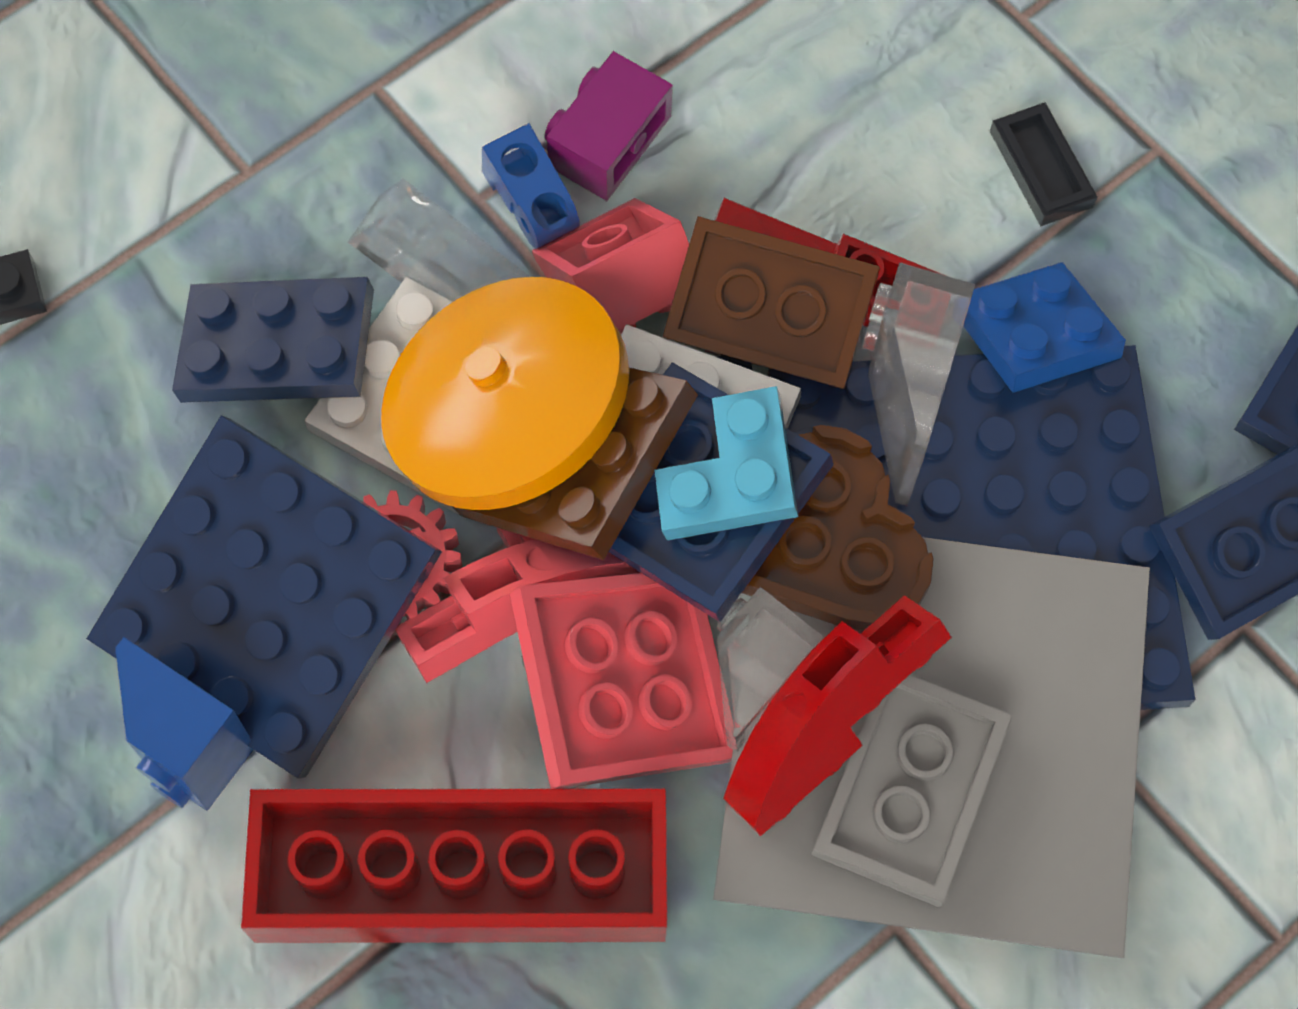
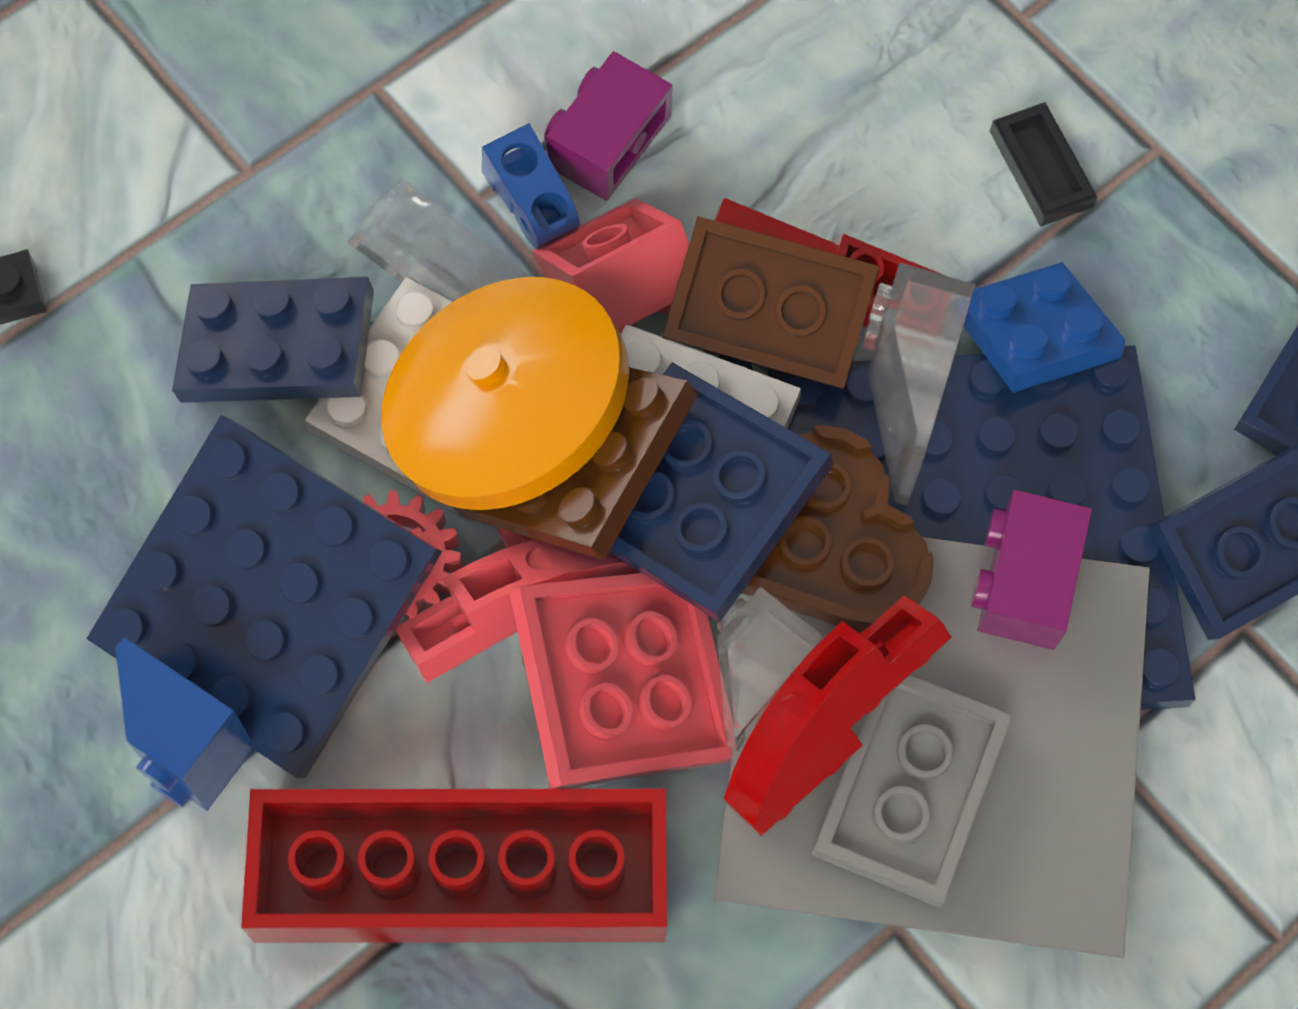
medium azure plate [655,386,798,540] -> none
none -> magenta brick [971,490,1092,650]

